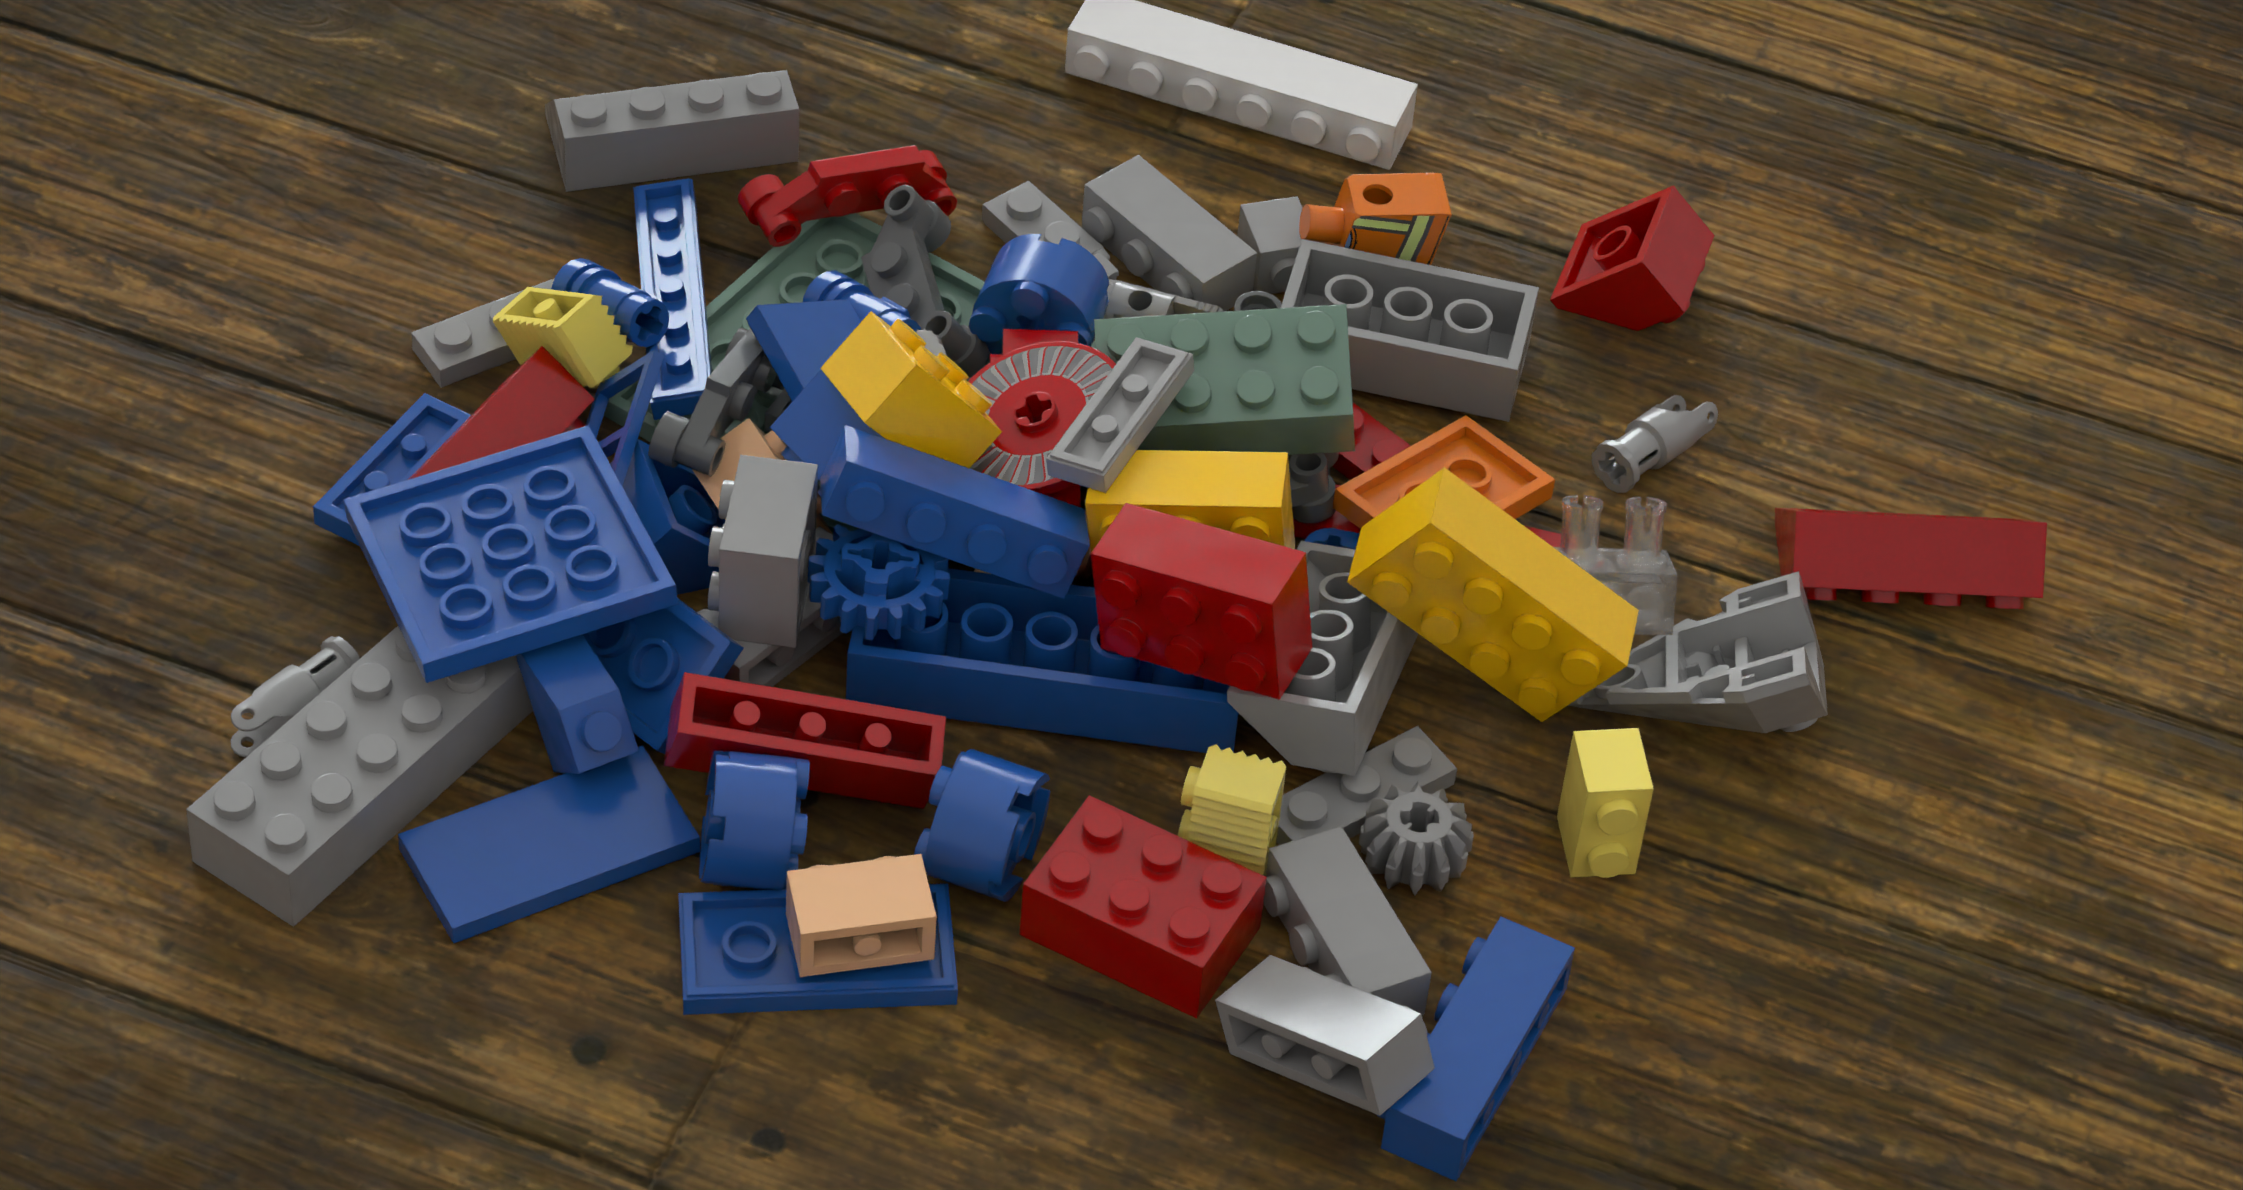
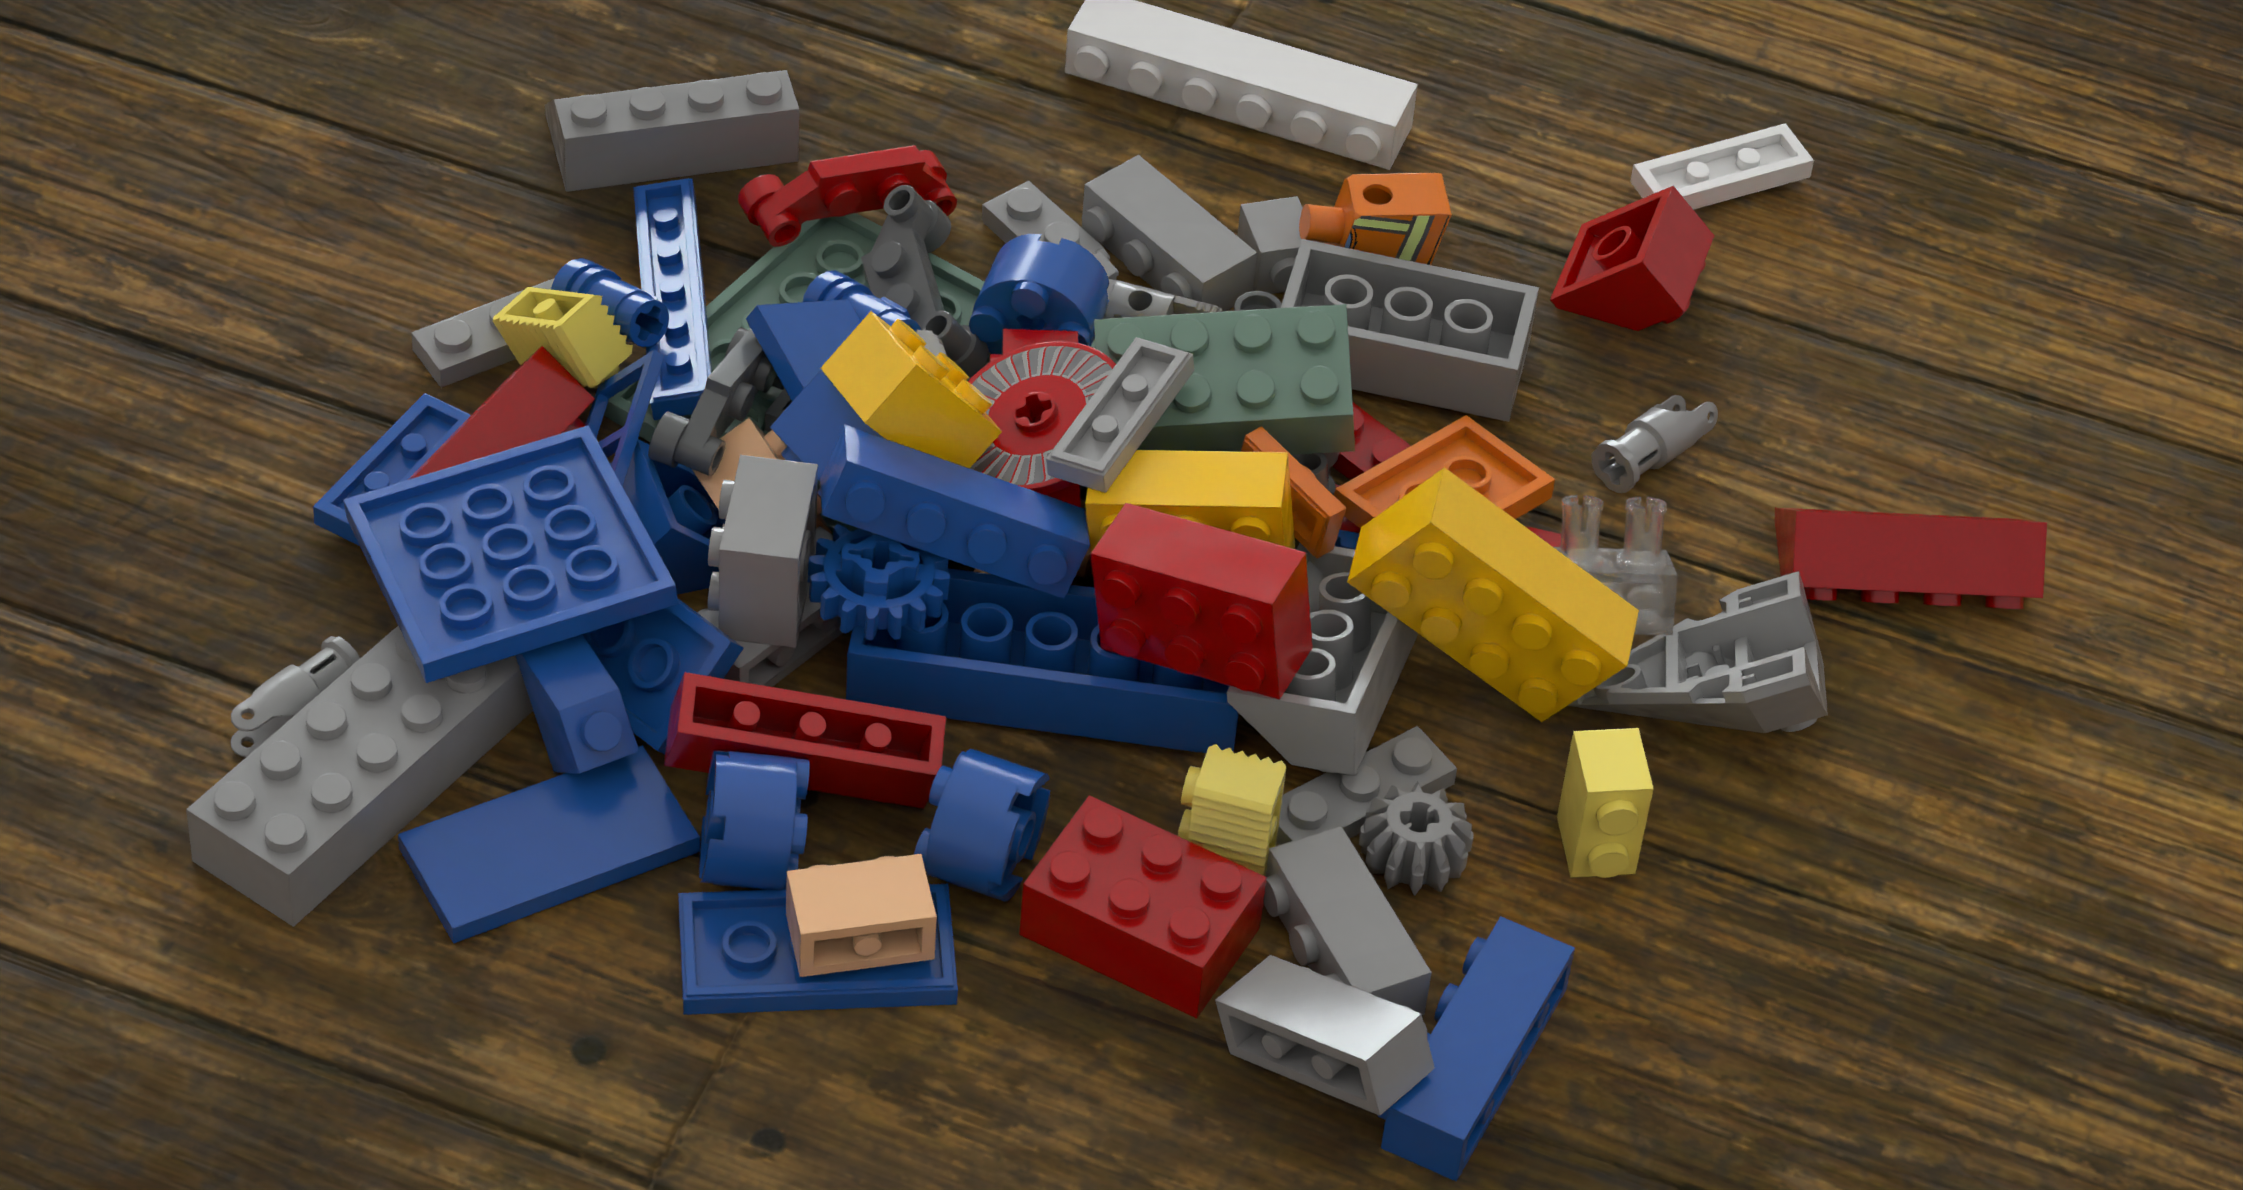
none -> orange plate [1241,426,1346,559]
none -> white plate [1630,123,1814,210]

